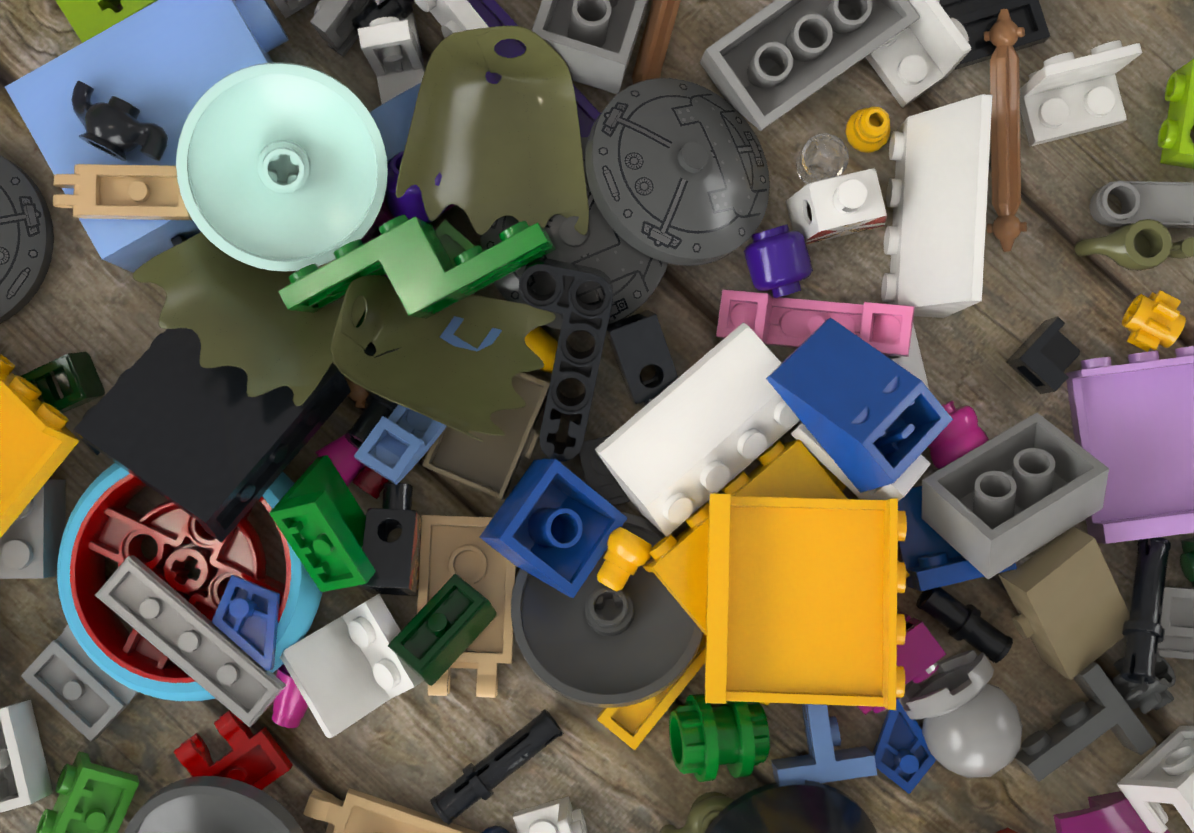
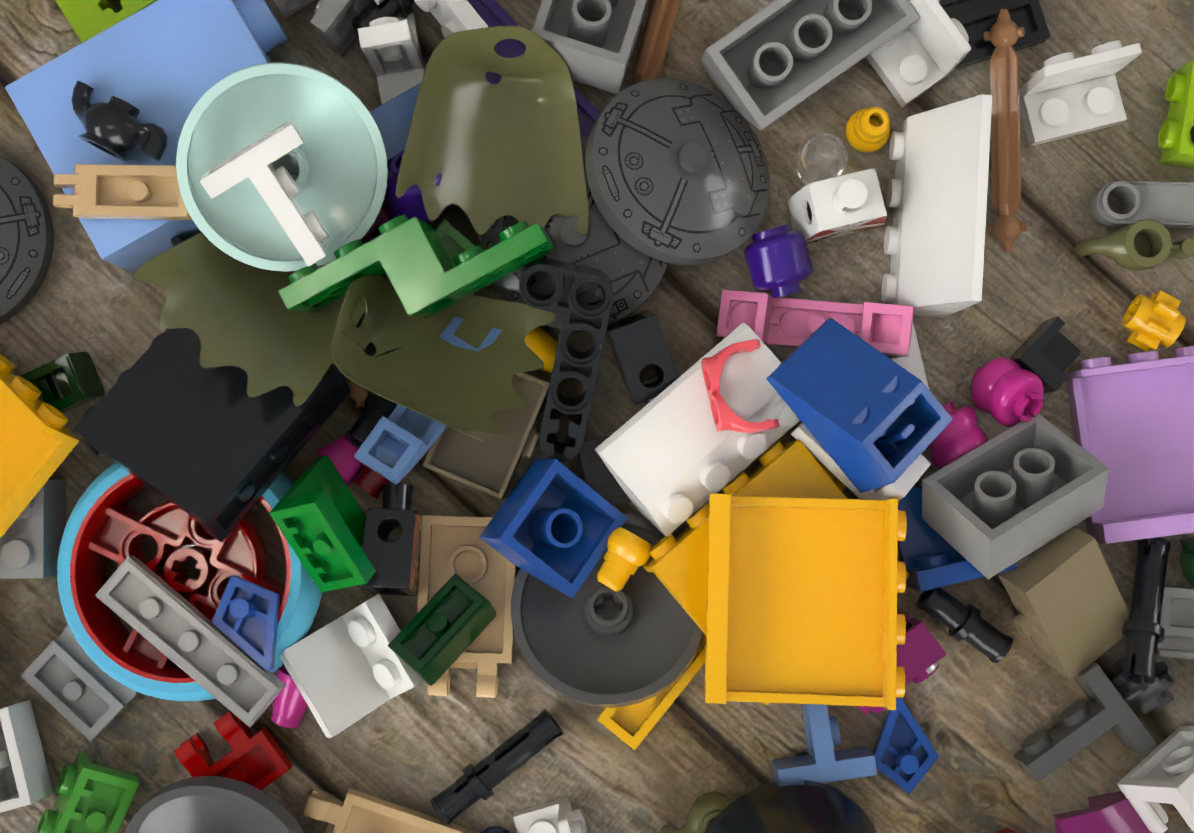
green piece [669,694,770,782] -> none
light grey tile [898,650,1023,778] -> none
none -> white bracket [199,119,329,267]
none -> coral cap [701,339,780,433]
none -> dark pink piece [971,357,1044,427]

